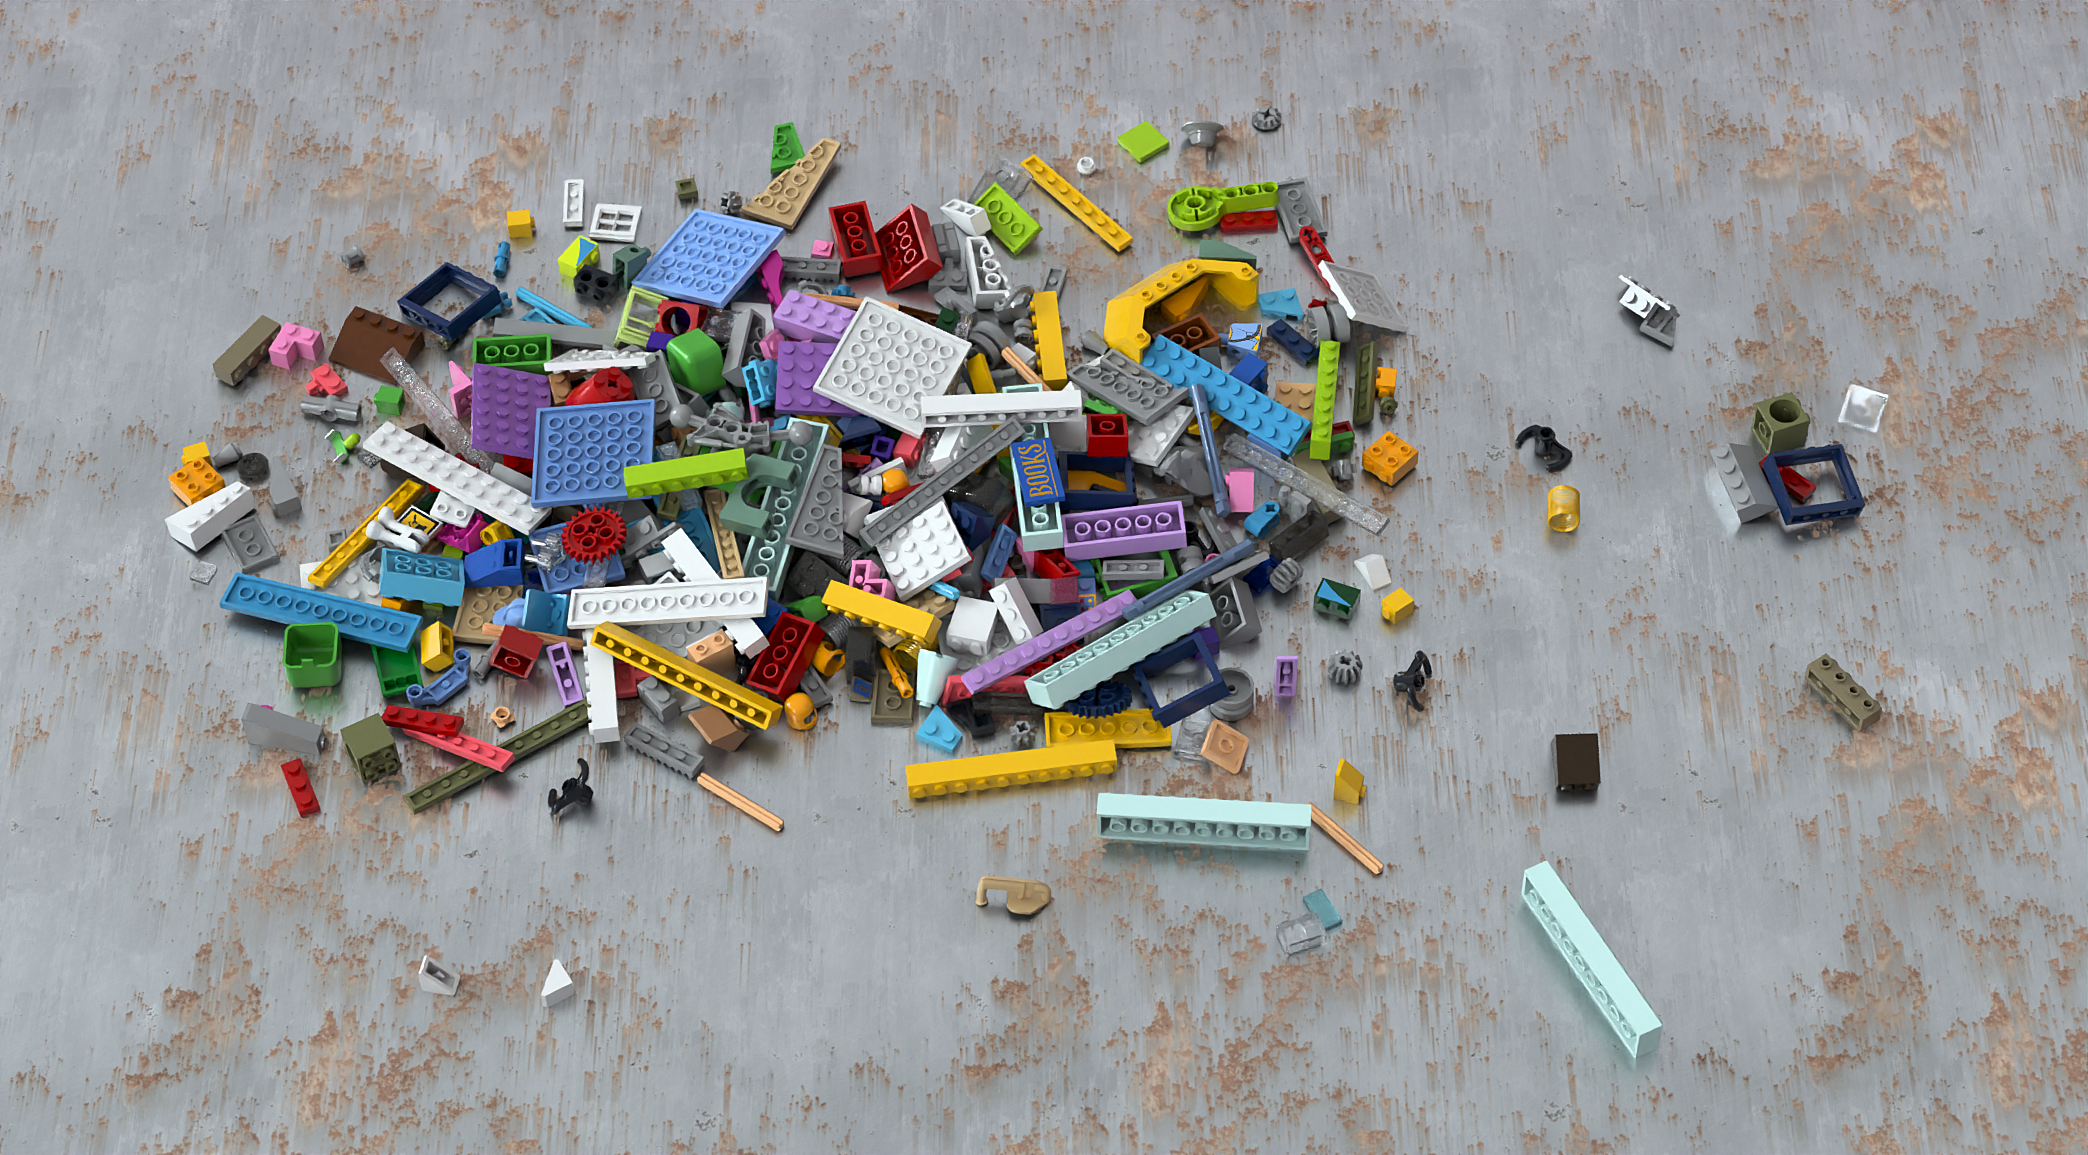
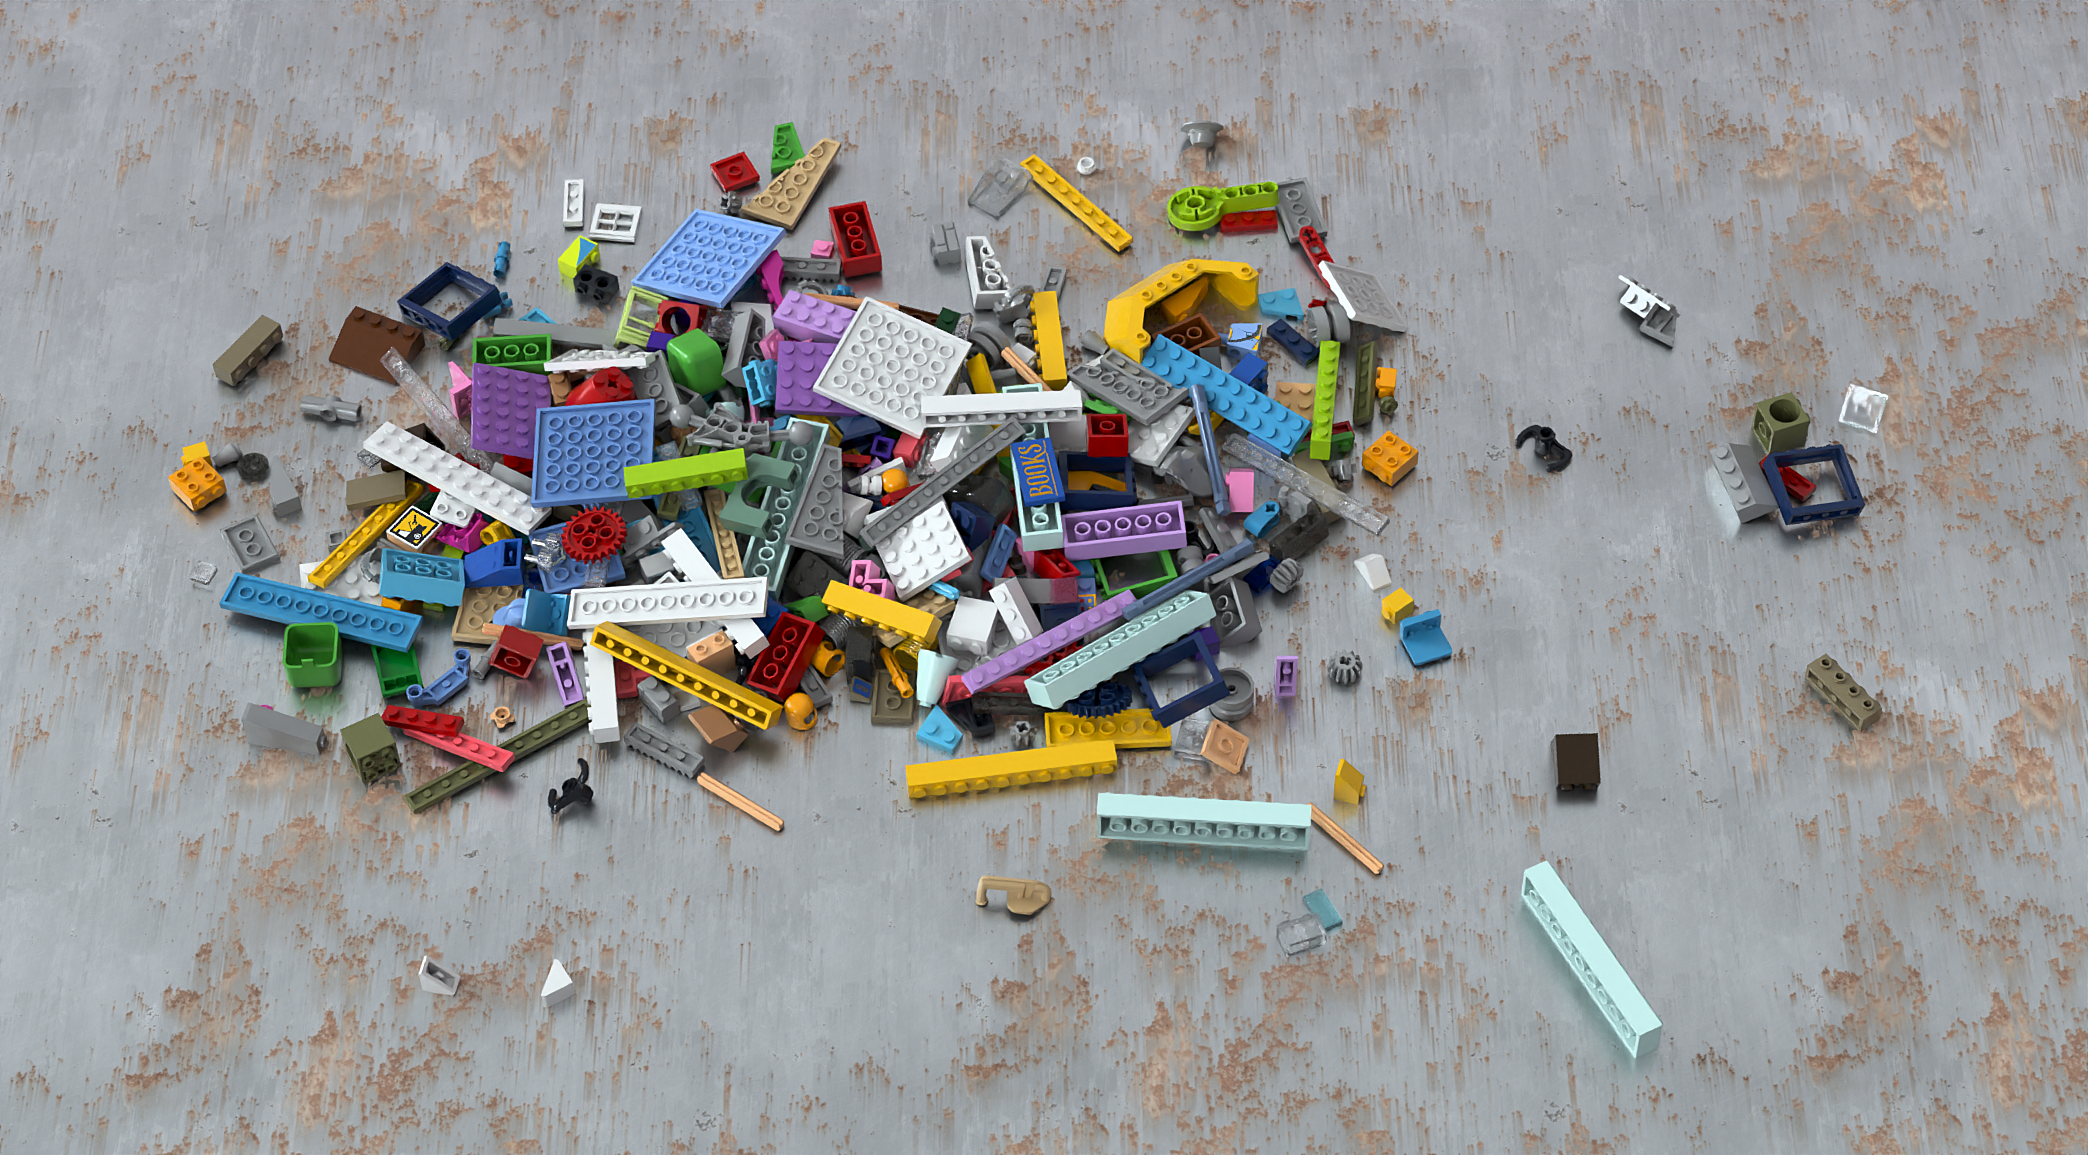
white wedge [165,481,257,552] -> none
bright pink brick [268,322,324,370] -> none
red plate [281,758,321,817] -> none
coral hinge [305,363,348,397] -> none
piece [324,429,361,464] -> none
light grey bush [339,245,365,269] -> none
white piece [366,506,430,554] -> none
bright green brick [374,385,406,416] -> none
yellow brick [420,621,454,673] -> none
yellow brick [507,209,536,238] -> none
medium azure axle [515,286,593,328] -> none
sand green torso [613,243,651,290] -> none
olive plate [675,177,698,200] -> none
red slope [875,203,943,293] -> none
light grey hinge [929,258,968,291] -> none
light grey bracket [933,286,999,329] -> none
white slope [940,199,992,236] -> none
lime tile [973,182,1043,256] -> none
light grey plate [1102,560,1165,580] -> none
lime tile [1117,120,1170,163] -> none
sand green slope [1199,240,1257,271] -> none
light grey gear [1252,105,1282,130] -> none
dark green brick [1313,578,1361,620] -> none
black piece [1393,650,1432,712] -> none
yellow piece [1548,485,1580,532] -> none
none -> dark tan tile [346,470,407,511]
none -> red plate [710,151,760,193]
none -> dark azure bracket [1399,609,1452,665]

